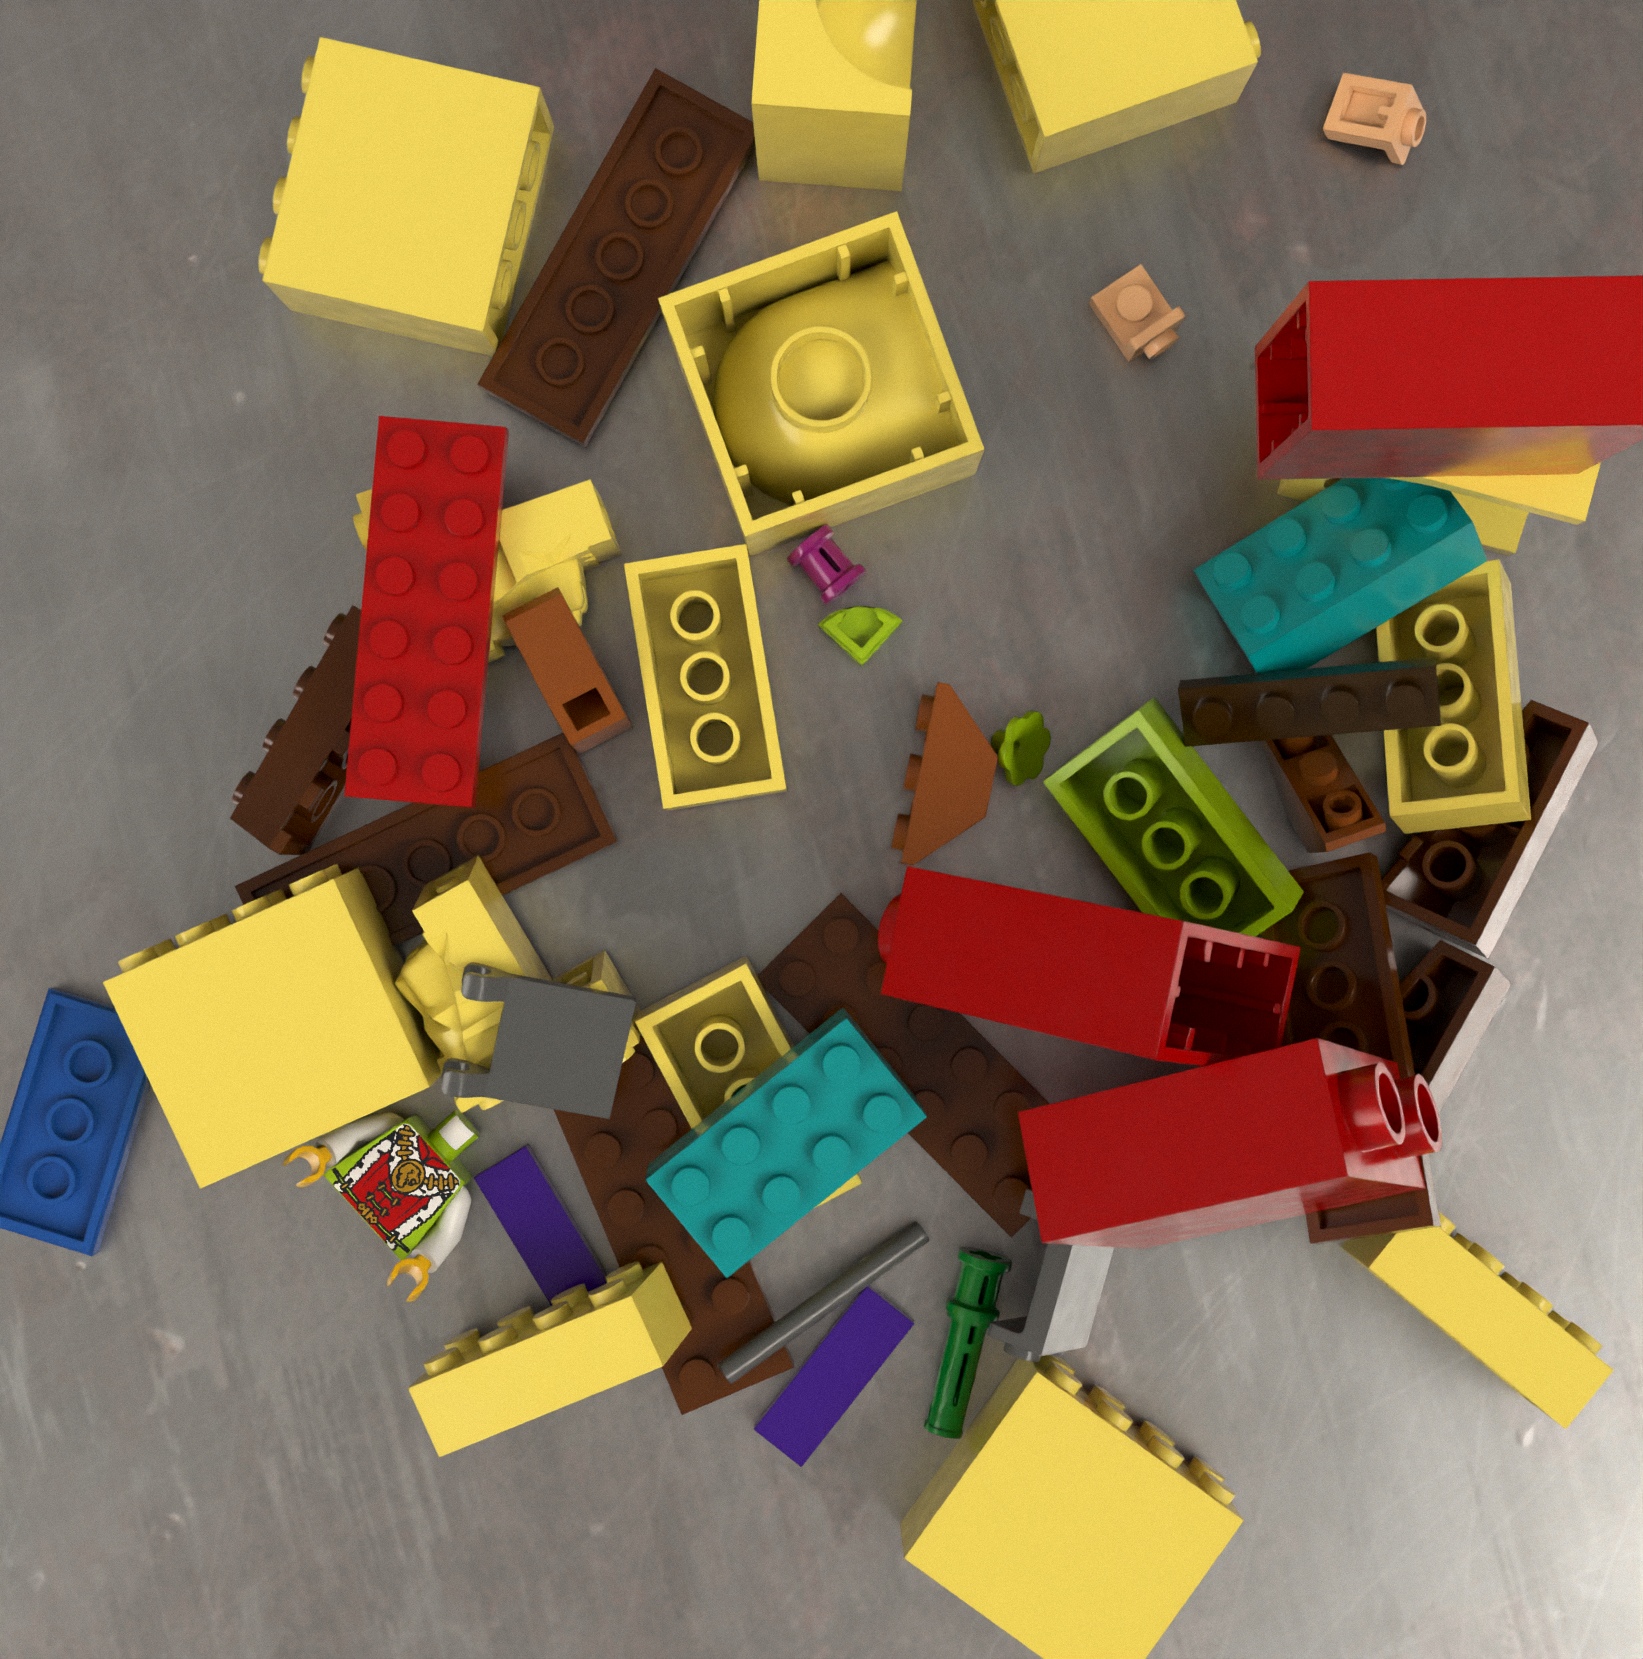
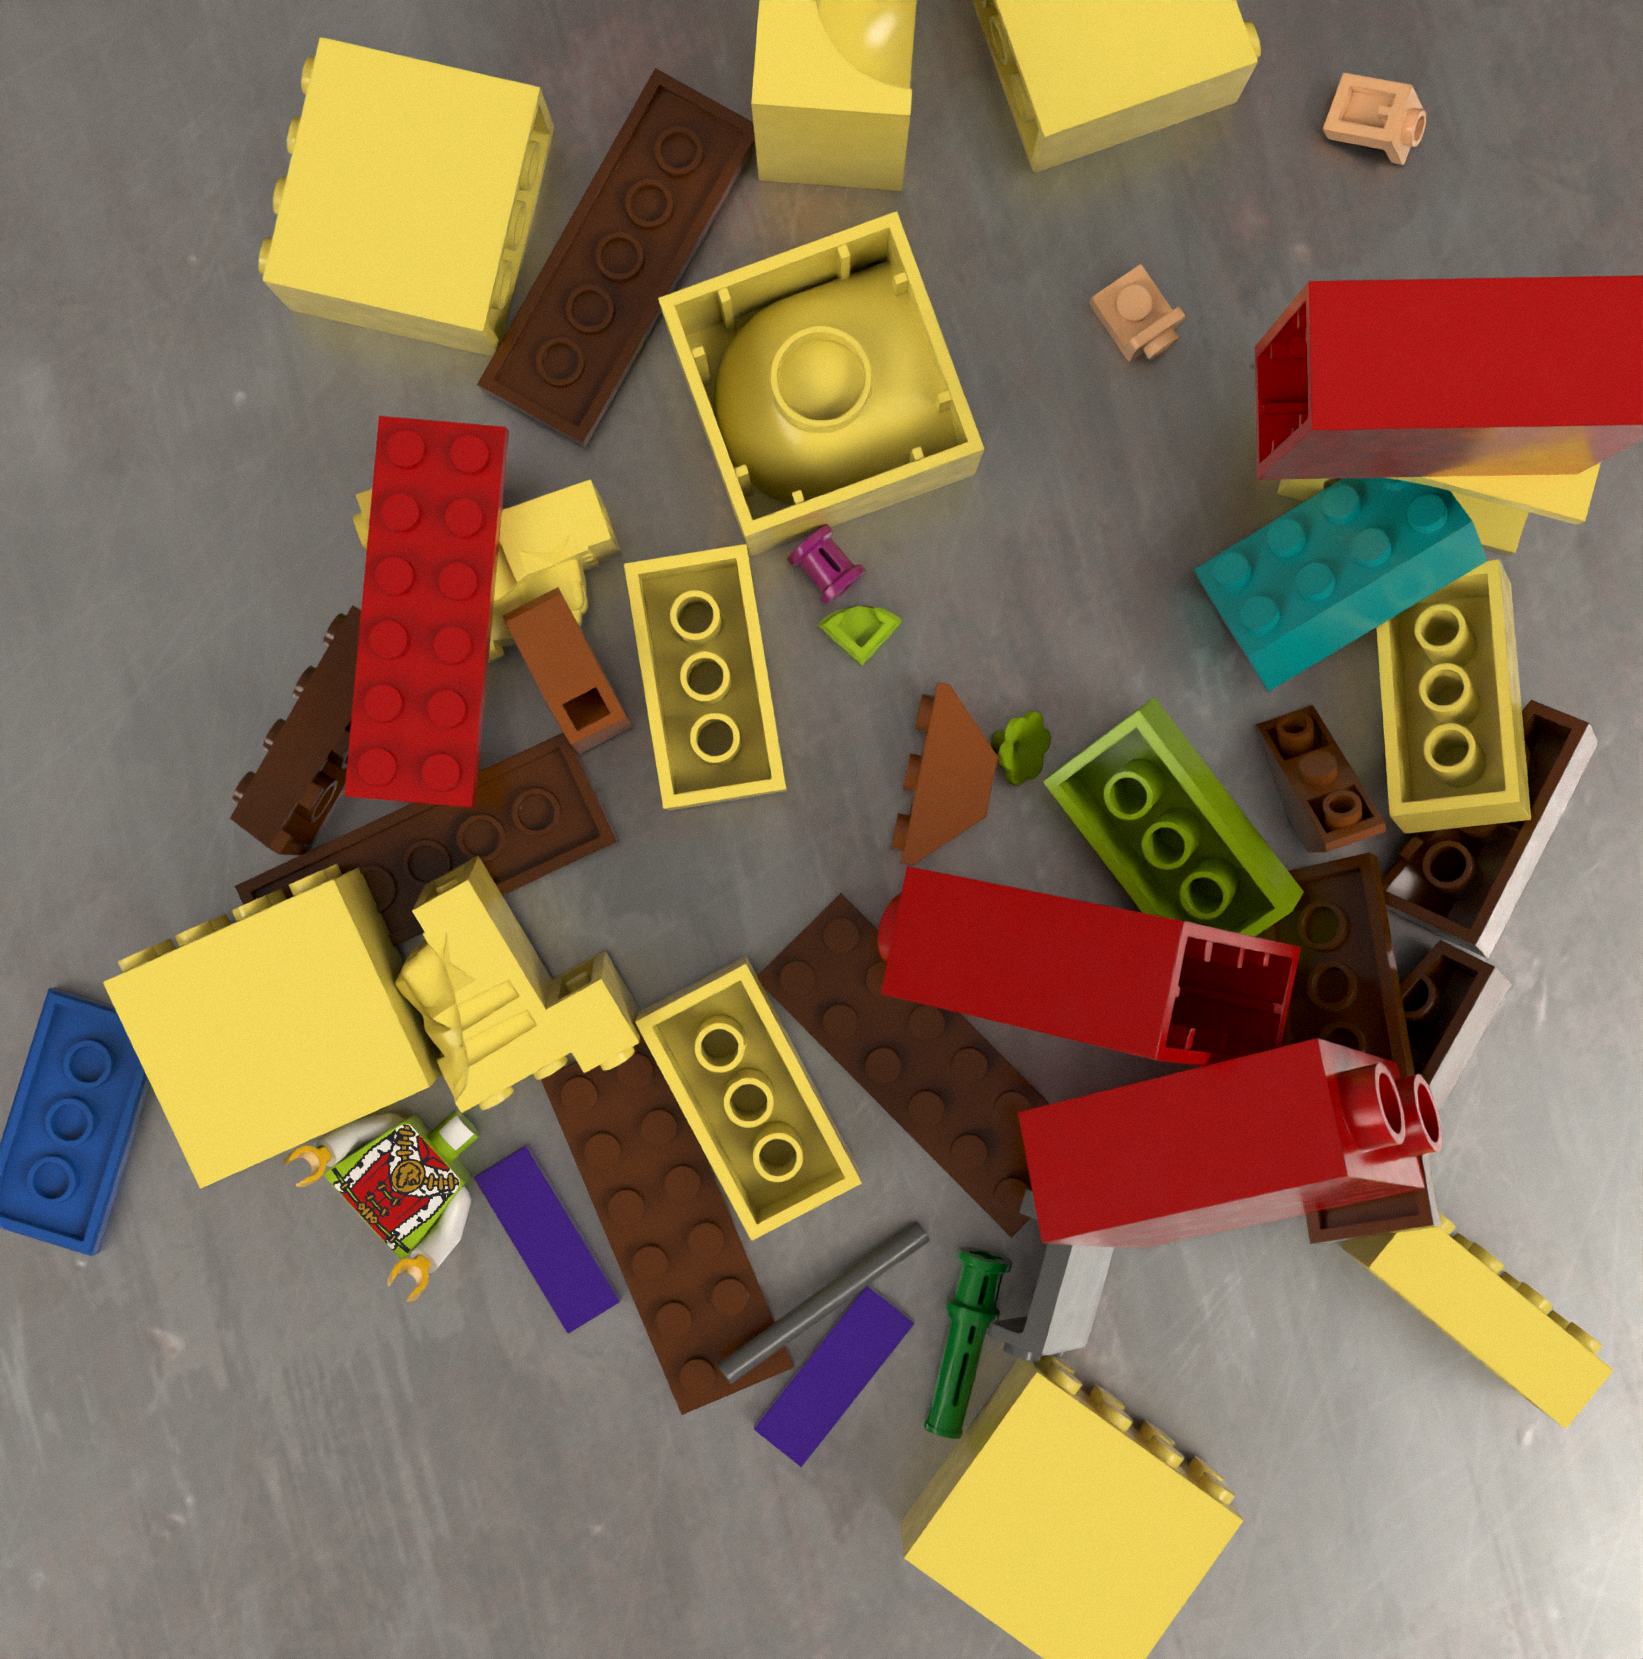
light yellow brick [408,1261,692,1457] -> none
dark grey flag [441,962,636,1119] -> none
teal brick [645,1007,927,1278] -> none
dark brown plate [1178,657,1441,747] -> none

